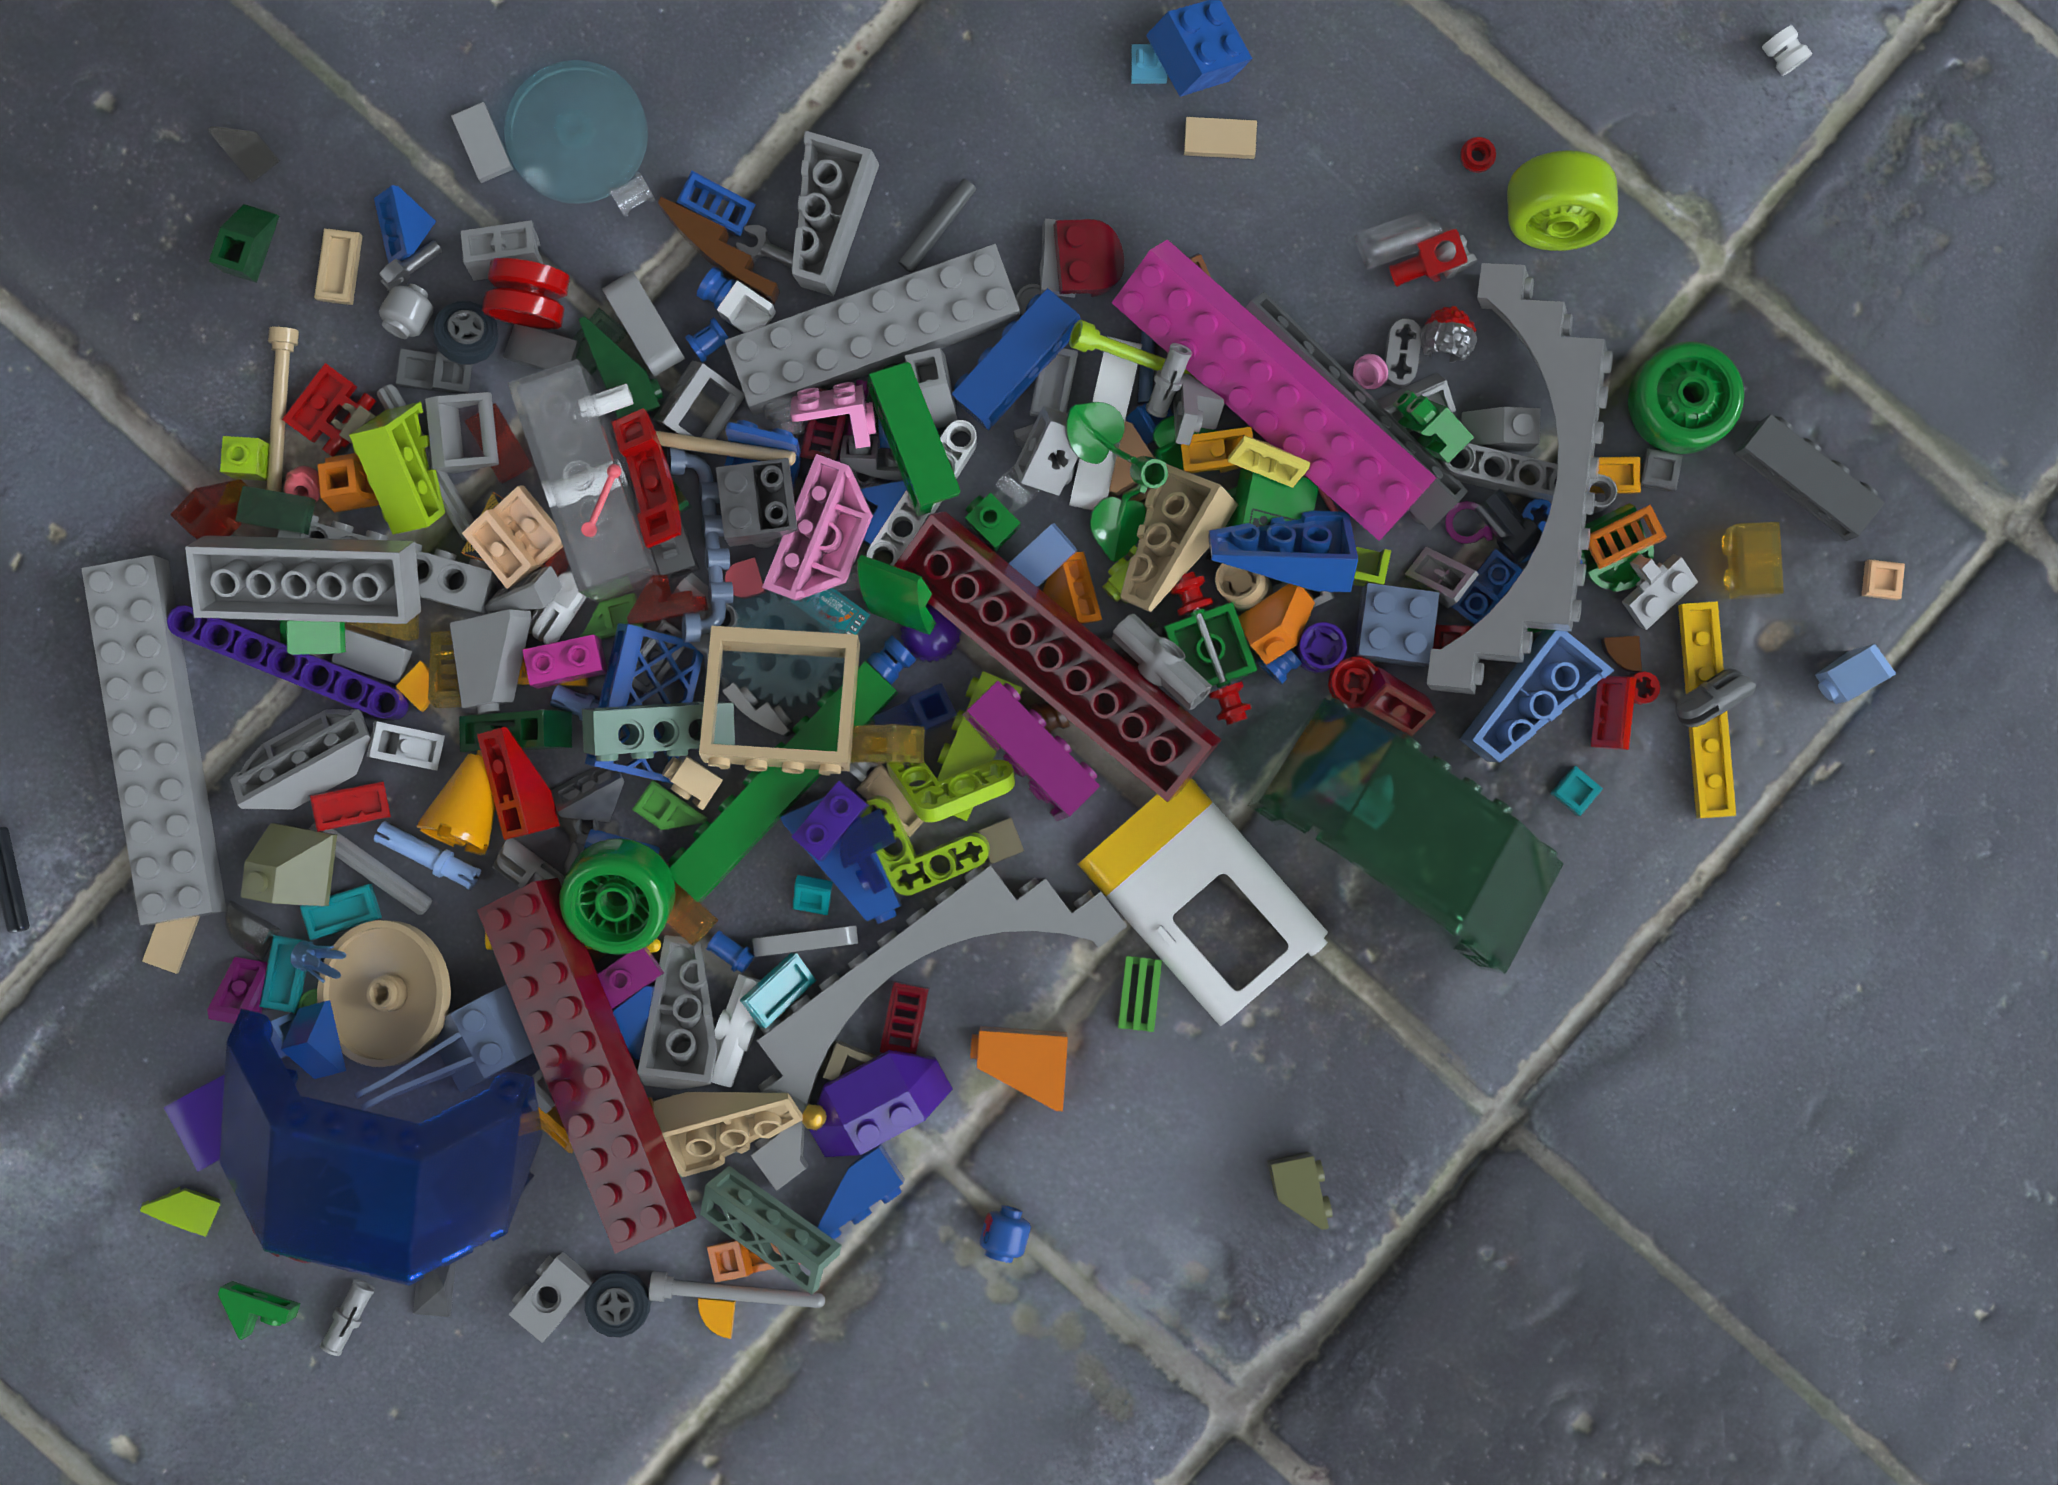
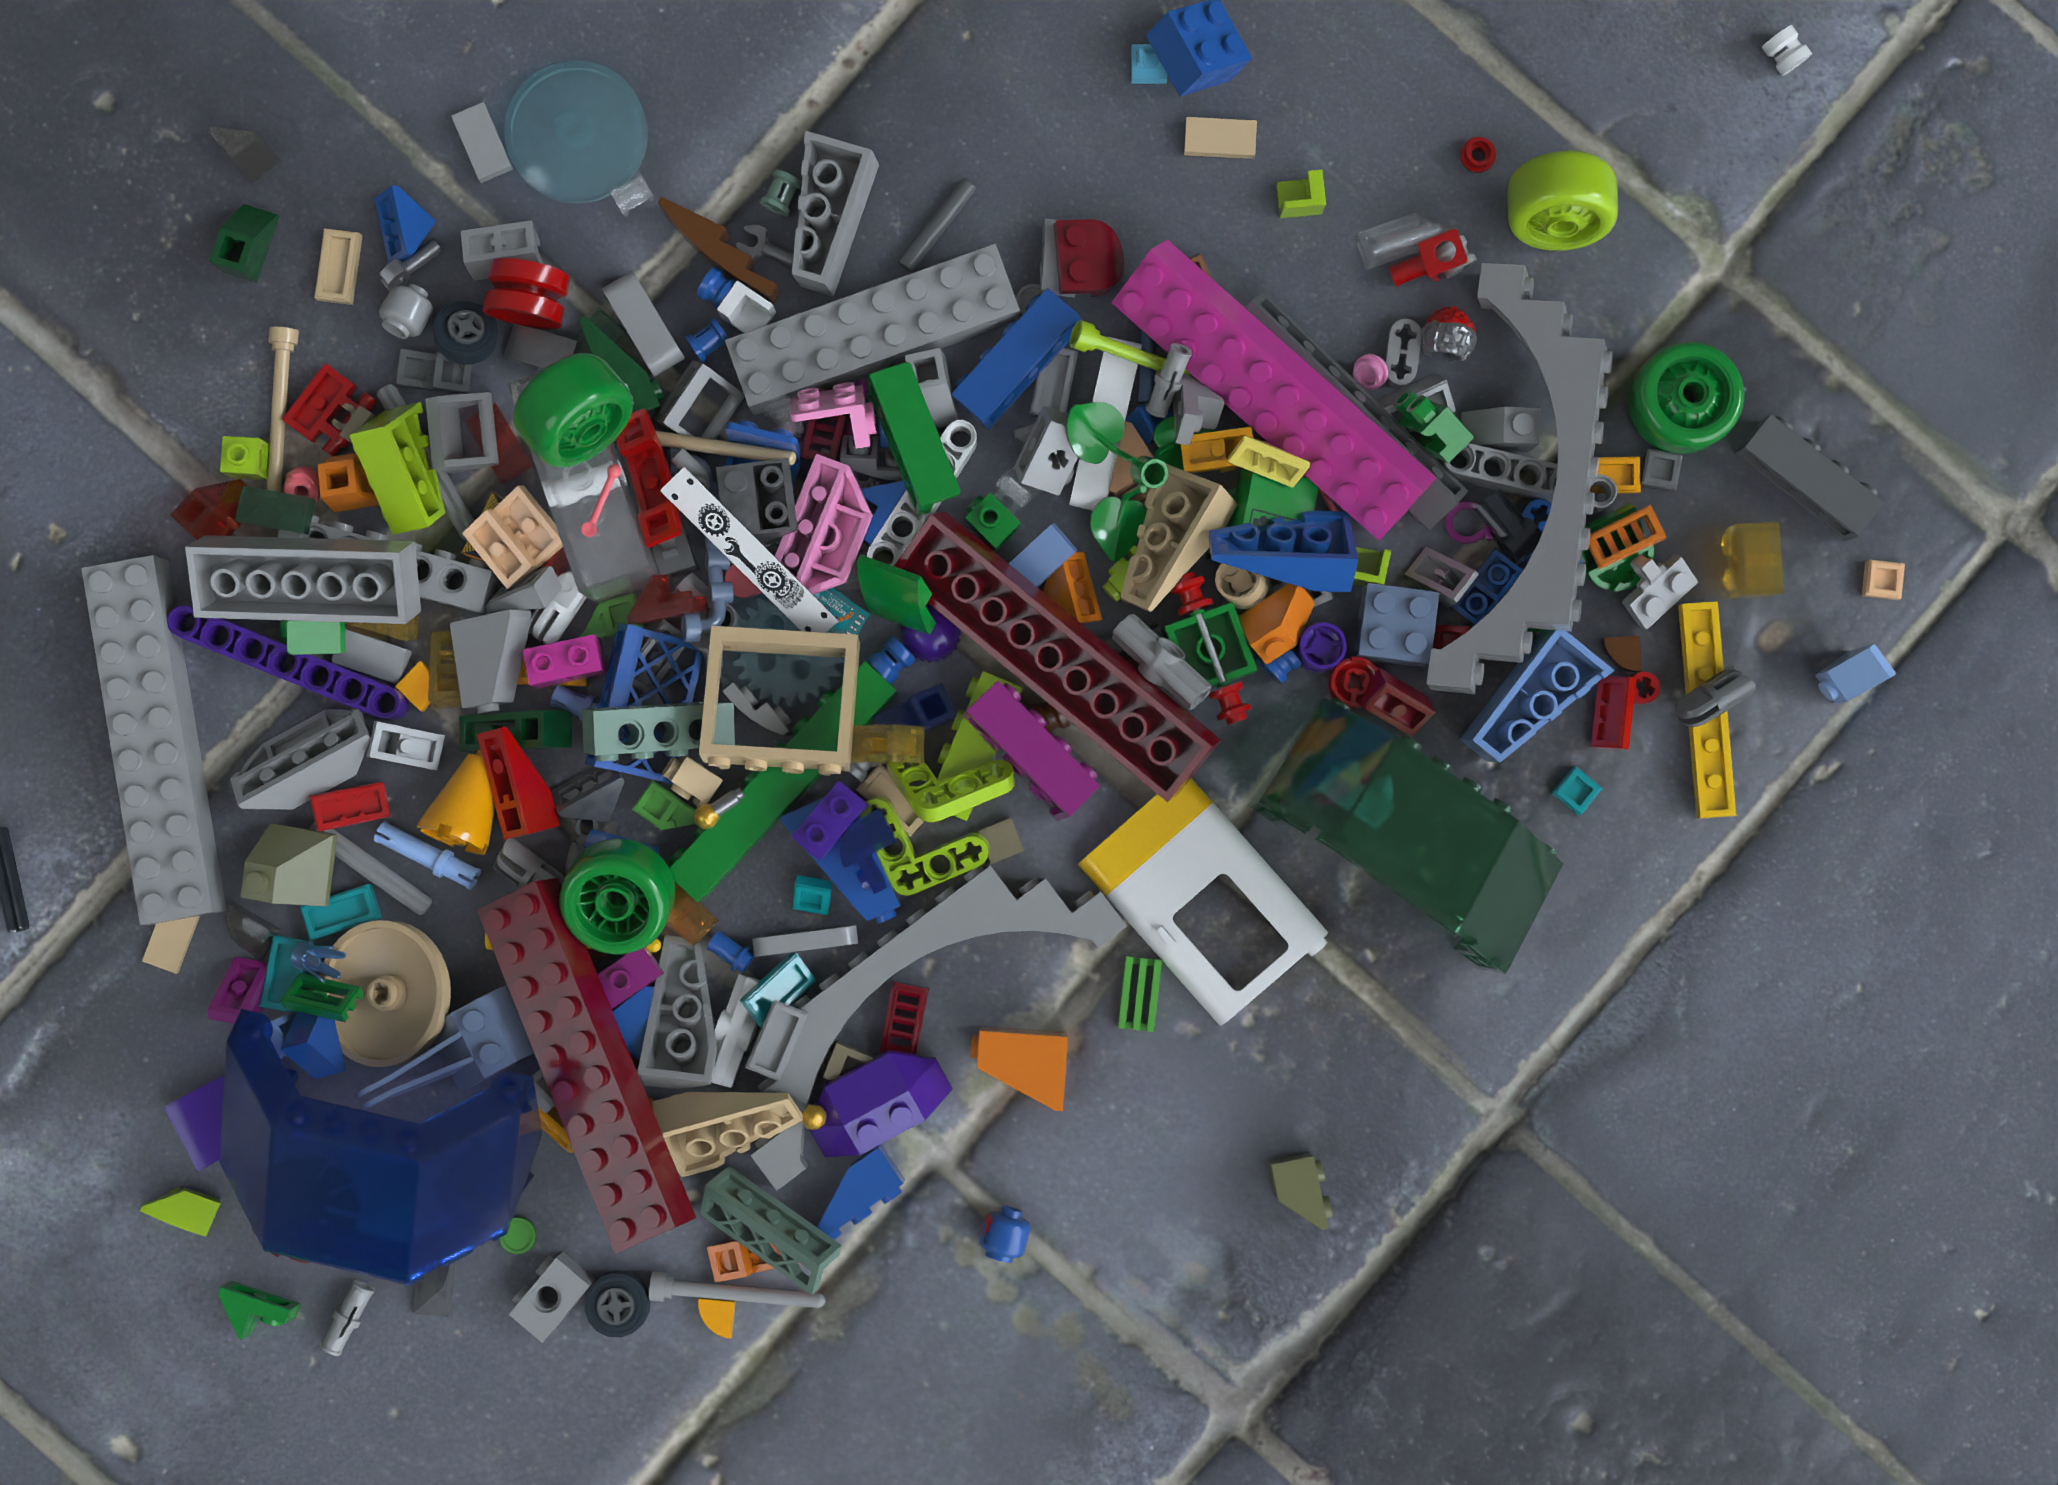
blue slope [676,171,756,237] -> none
none -> green tile [280,973,364,1023]
none -> bright green piece [499,1217,537,1254]
none -> green wheel [513,353,633,468]
none -> white sticker [660,467,839,633]
none -> light grey arm [670,448,710,491]
none -> piece [693,788,745,829]
none -> light grey tile [745,999,808,1082]
none -> sand green bush [759,169,802,217]
none -> lime panel [1276,169,1326,218]

